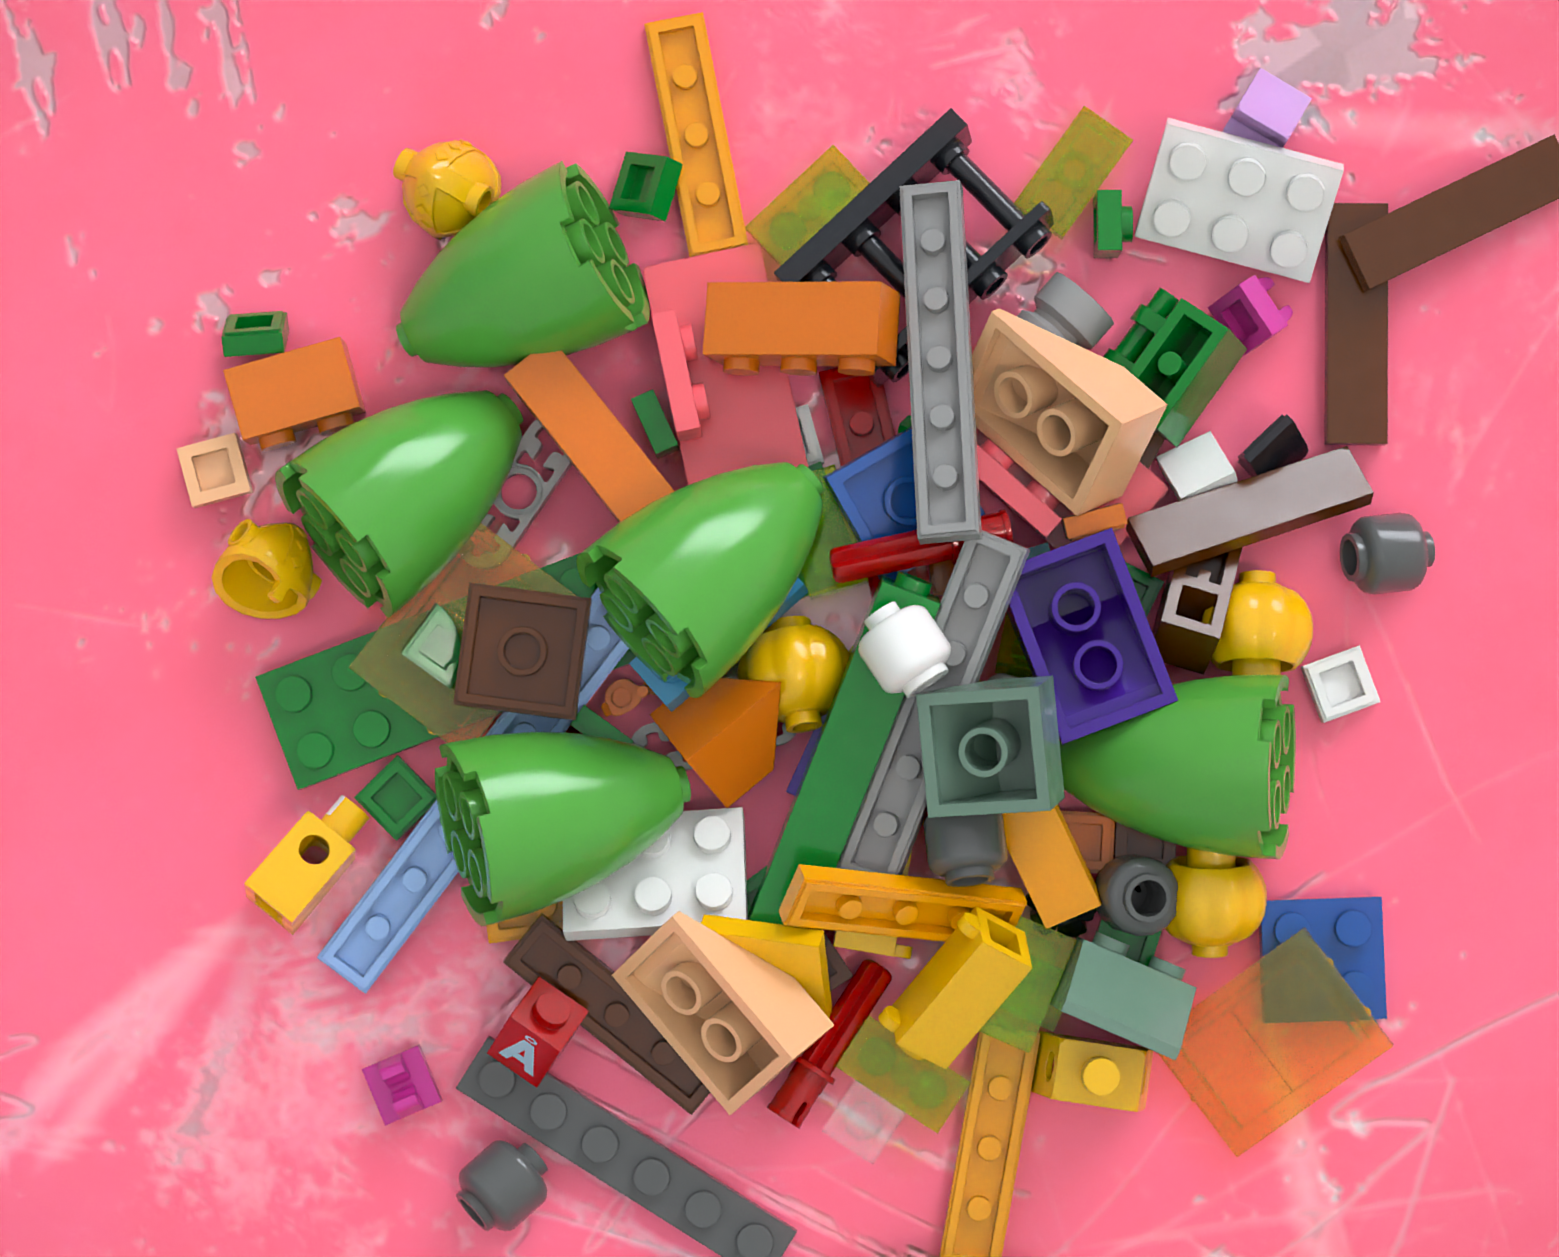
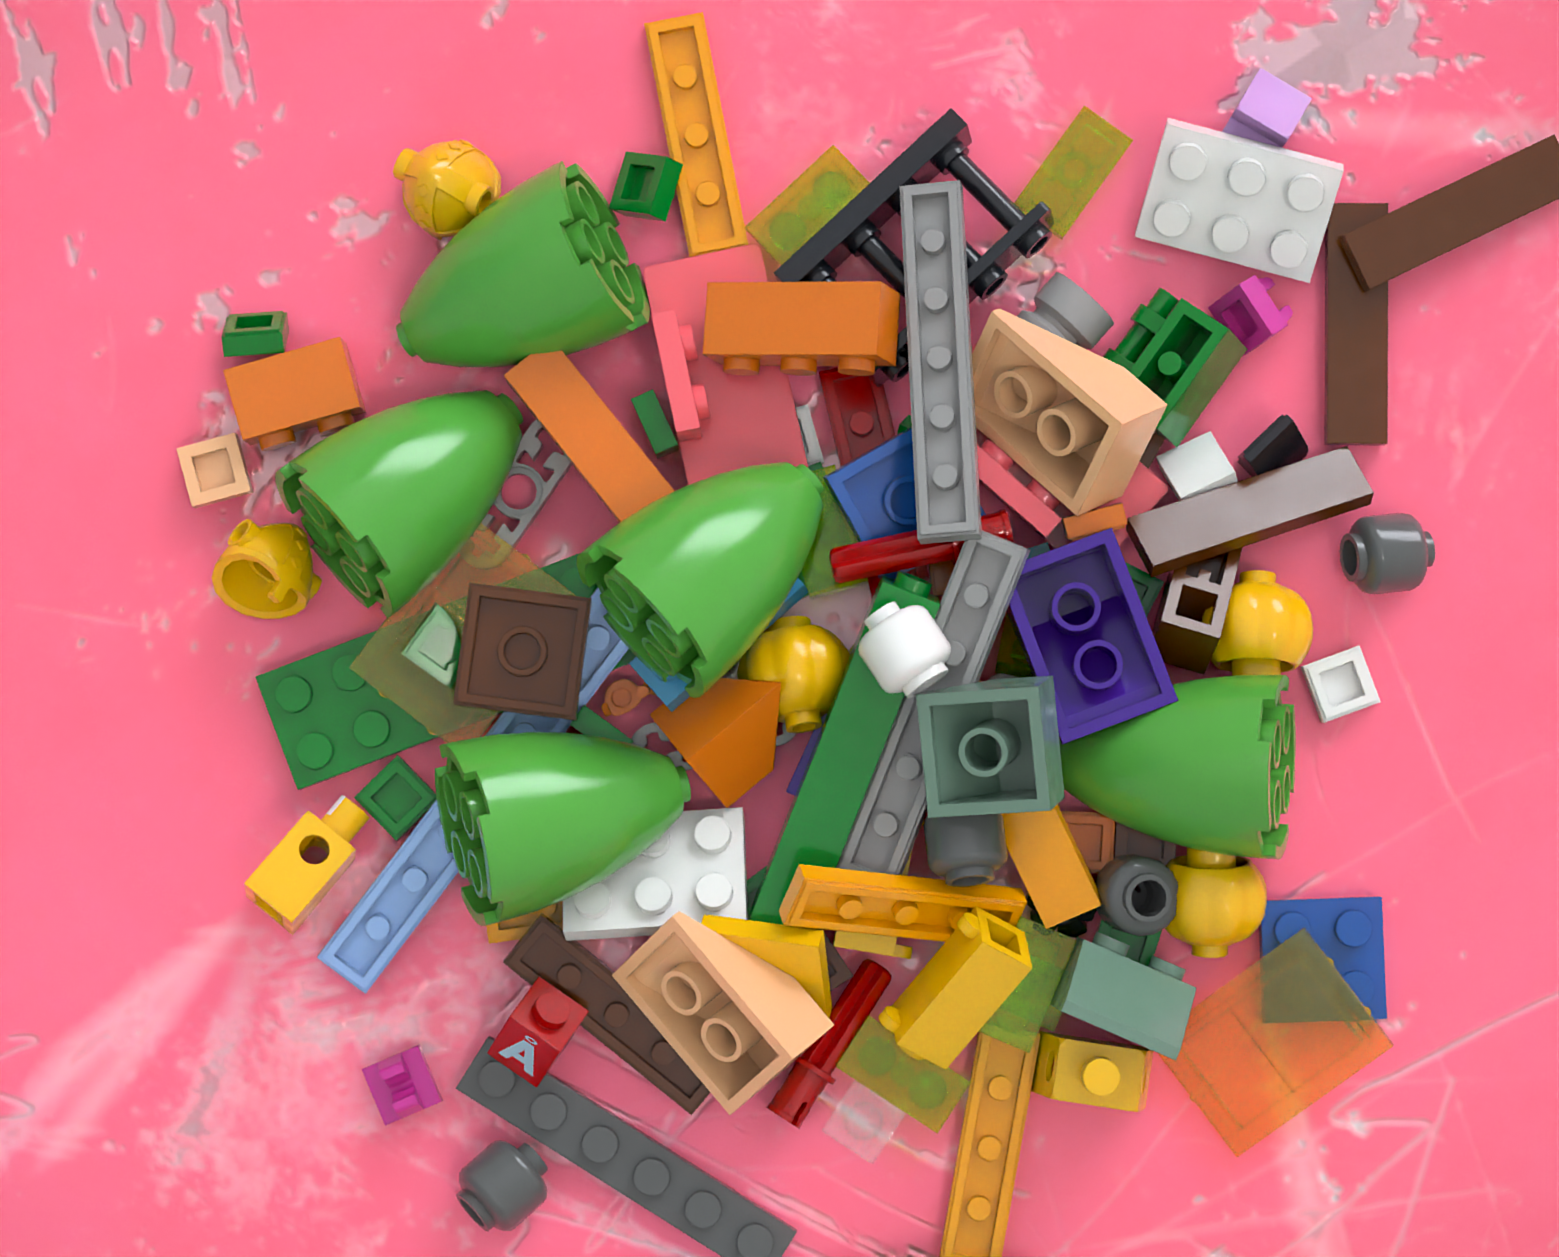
green plate [1093,190,1133,259] -> none

